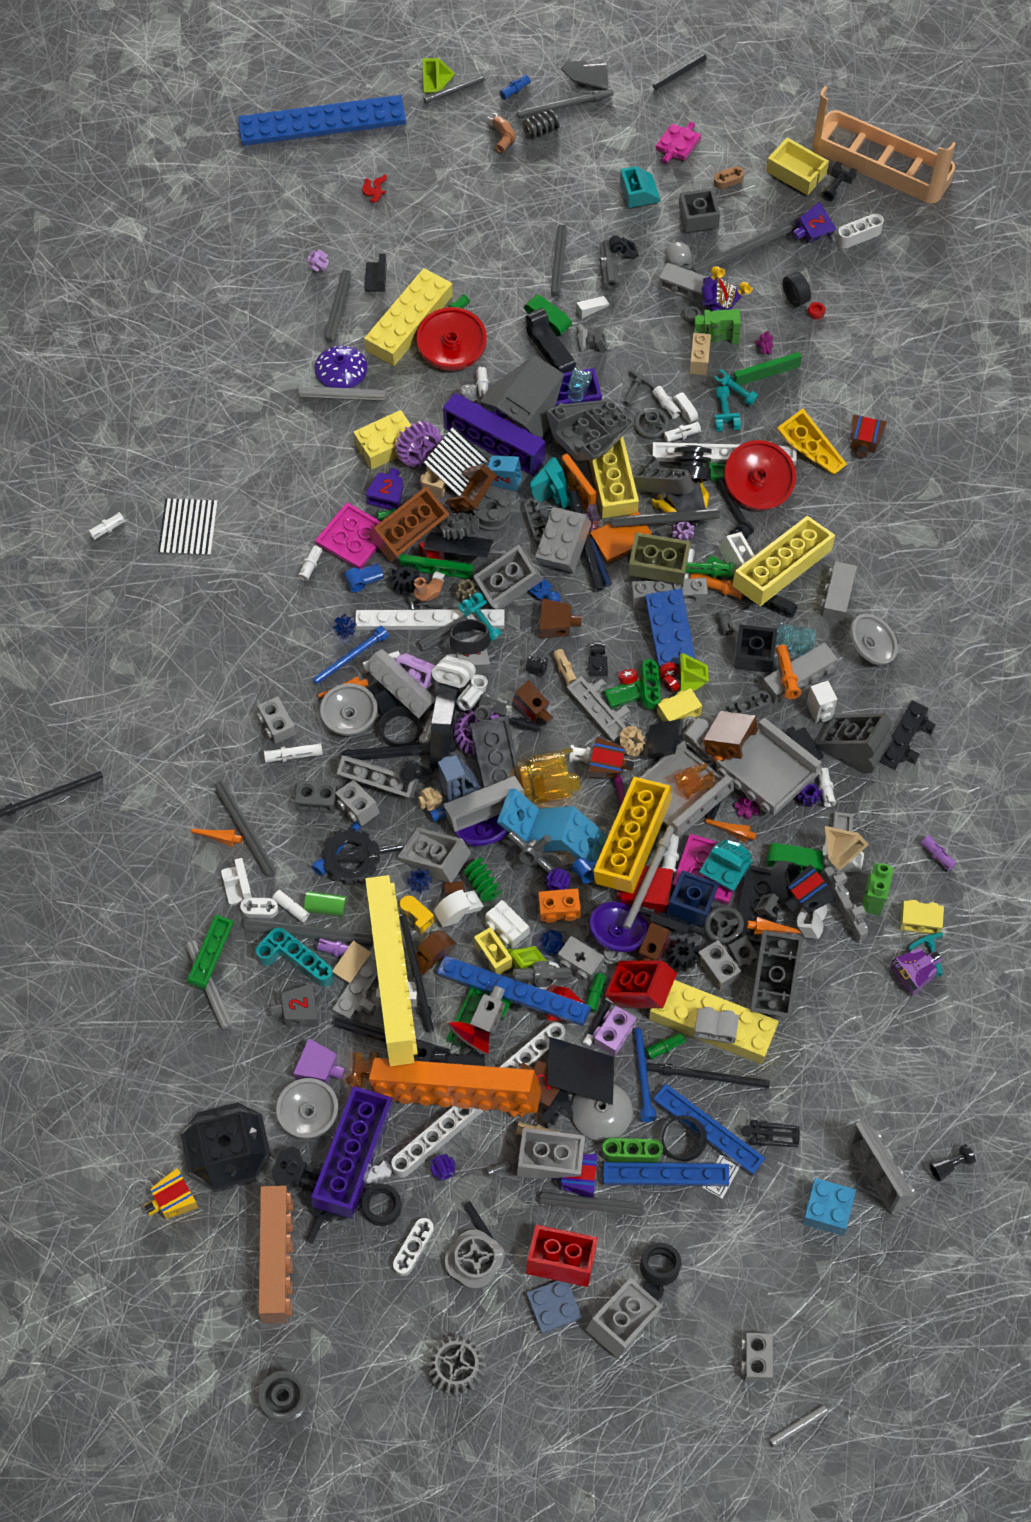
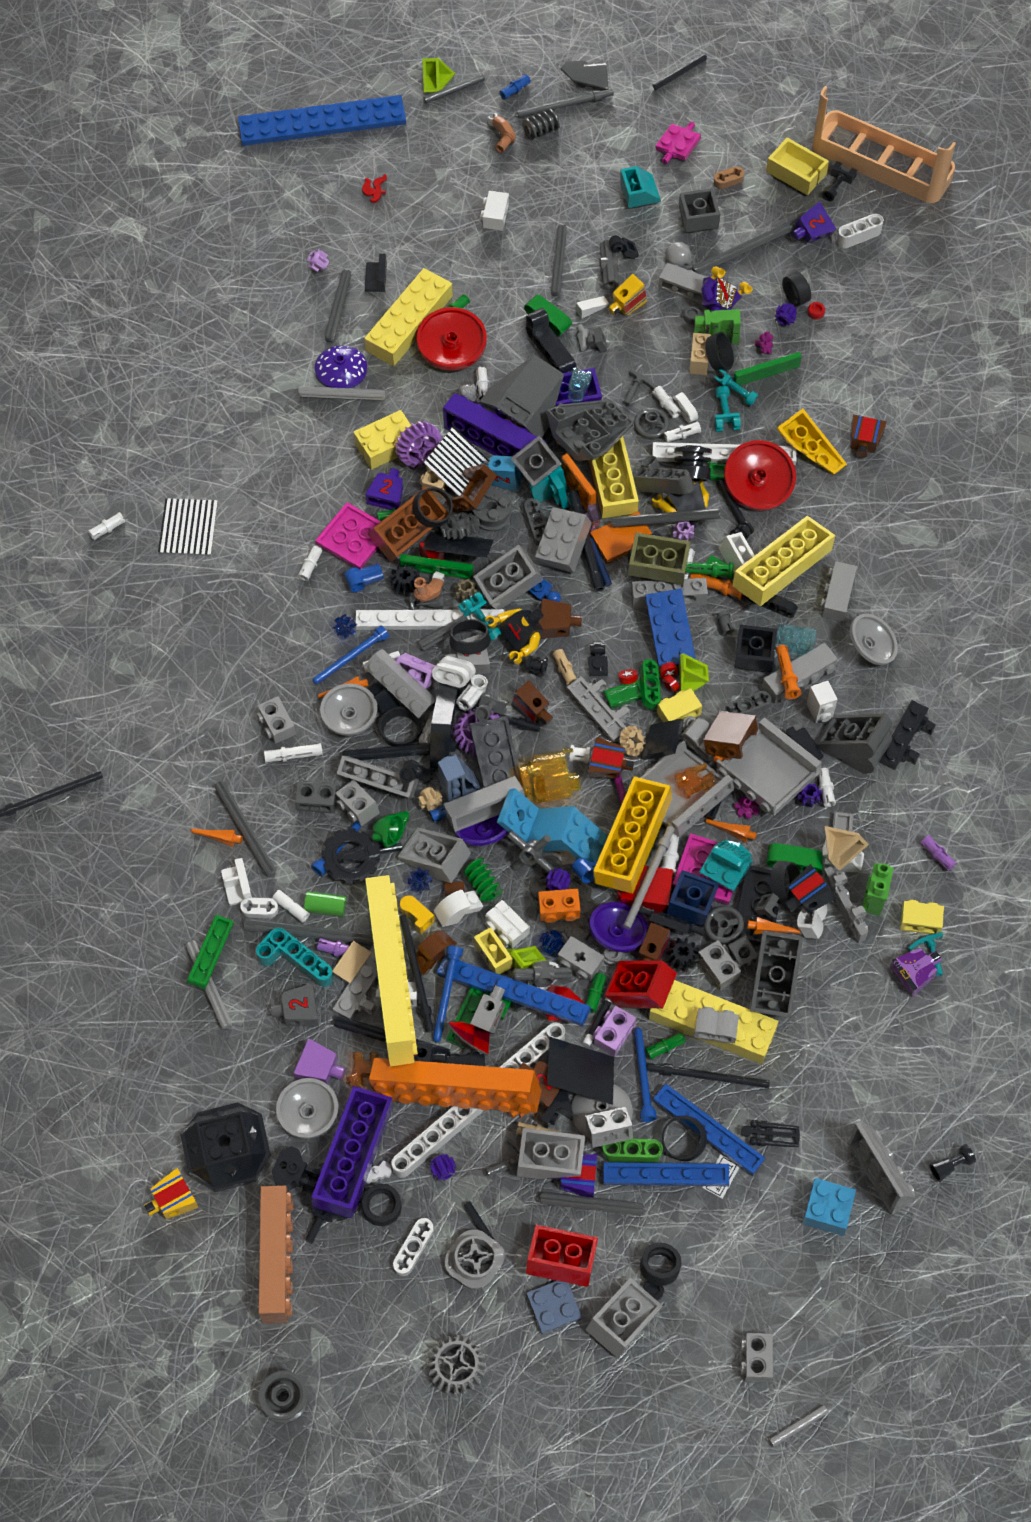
none -> green hat [373,811,410,848]
none -> black tyre [412,487,453,528]
none -> blue piece [433,946,463,1042]
none -> white brick [480,191,509,231]
none -> torso [485,608,544,665]
none -> flat silver slope [511,436,562,487]
none -> light grey brick [586,1107,633,1148]
none -> yellow torso [608,274,647,316]
none -> black tyre [705,332,734,371]
none -> dark purple gear [775,303,797,326]

